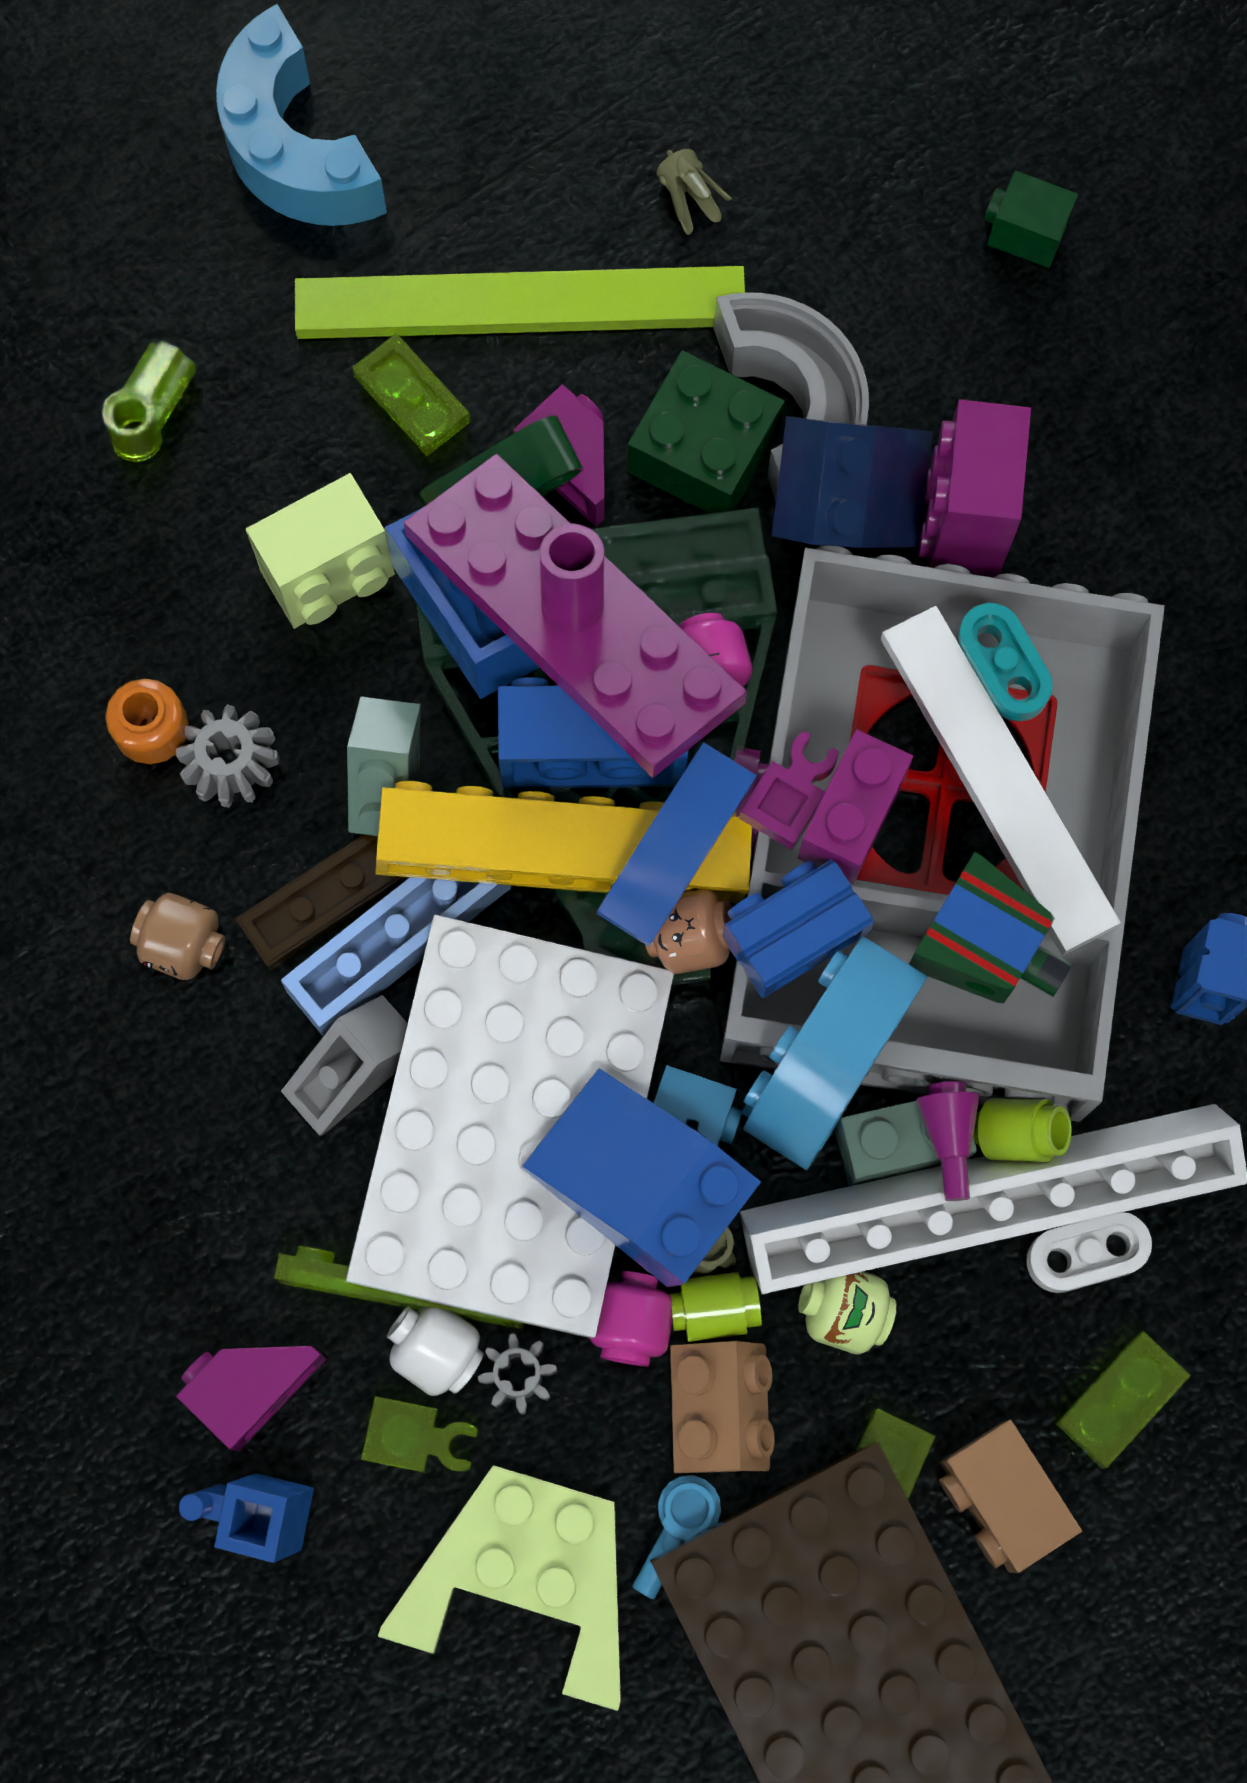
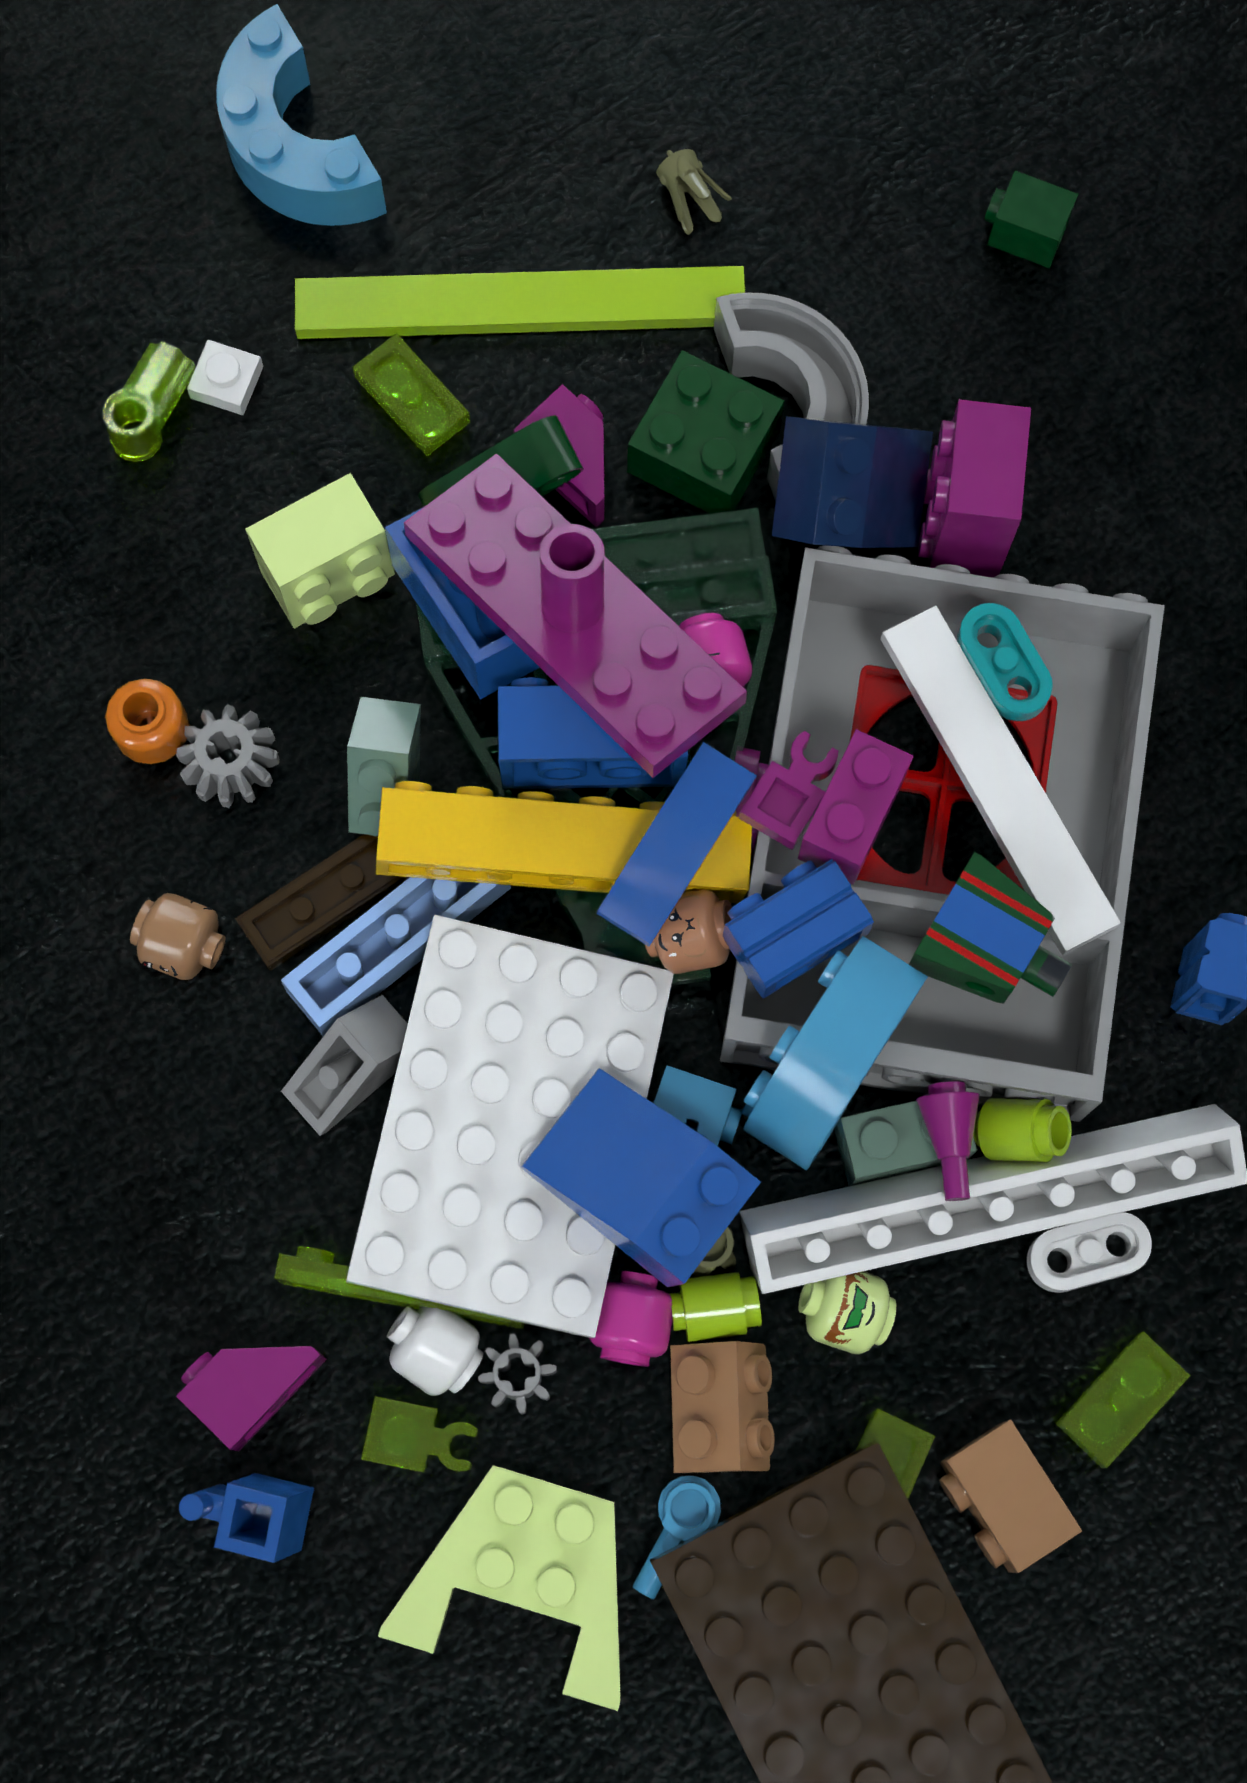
none -> white plate [187,340,263,415]

